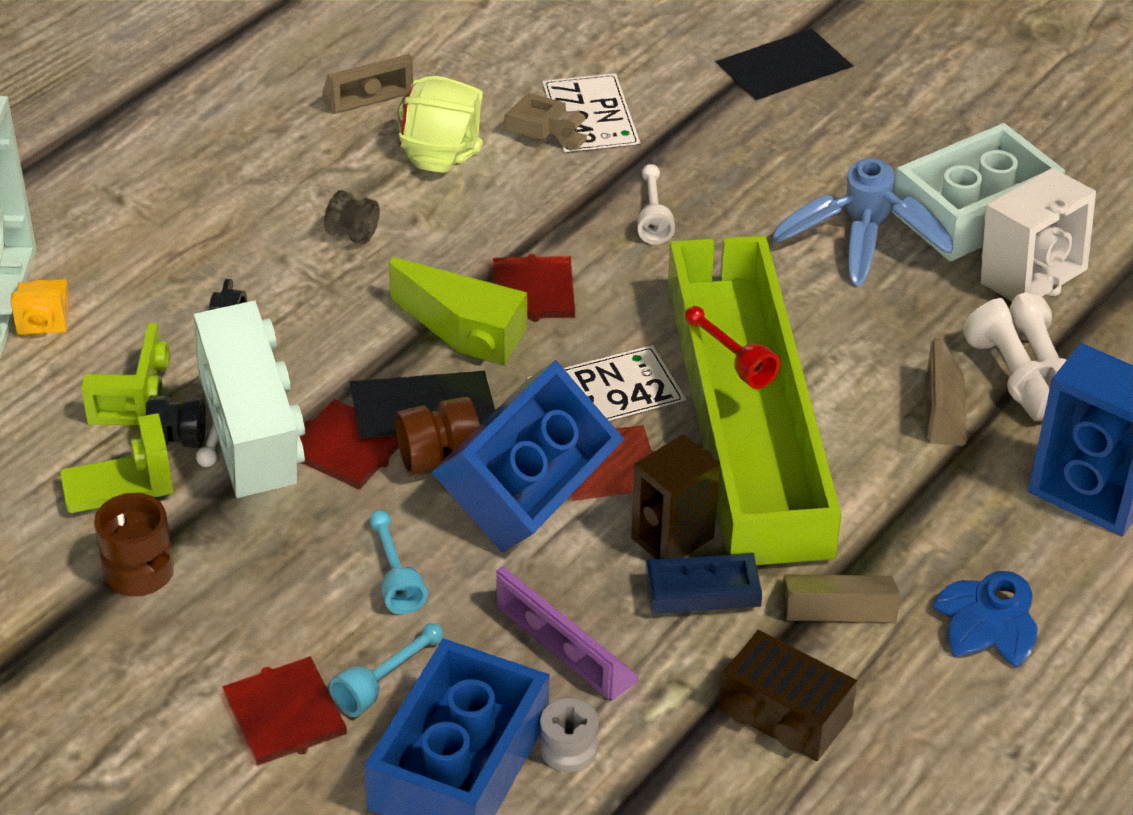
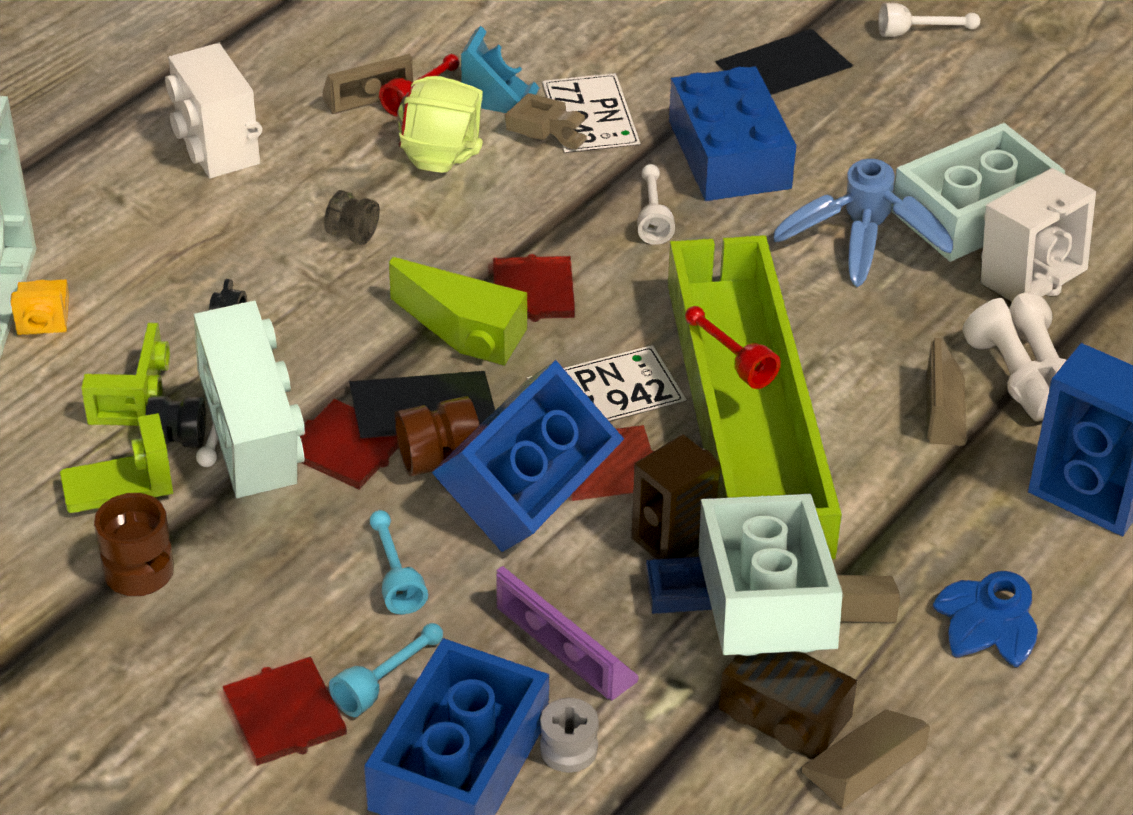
none -> white brick [165,43,263,179]
none -> red hinge [379,54,460,116]
none -> dark azure slope [461,26,540,113]
none -> blue brick [669,66,796,201]
none -> light aqua brick [699,494,843,656]
none -> dark tan slope [802,709,930,809]
none -> white hinge [879,3,980,37]

